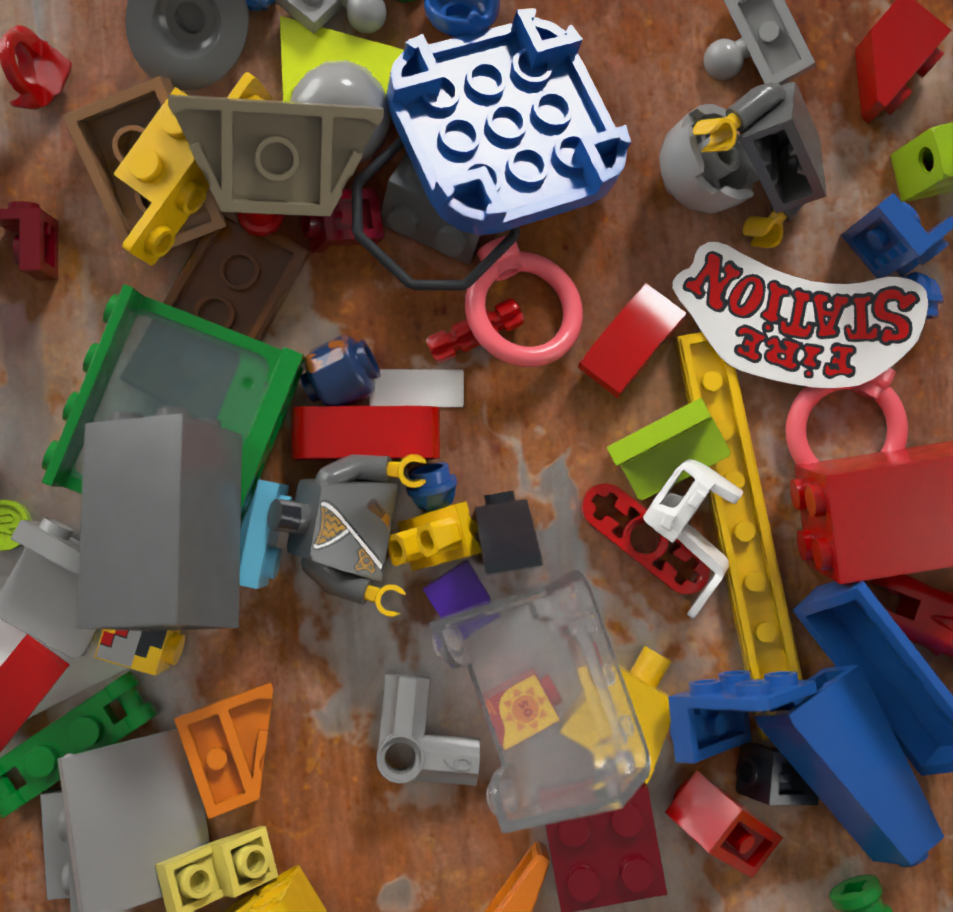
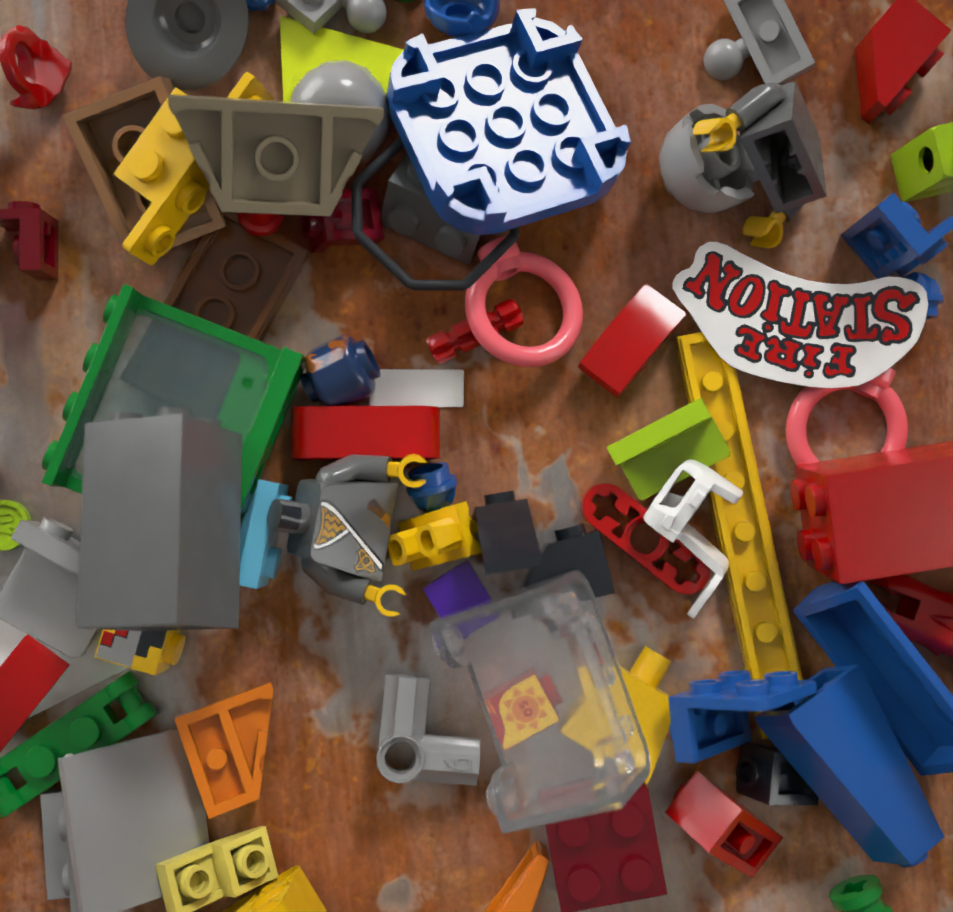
none -> black slope [509,523,615,619]

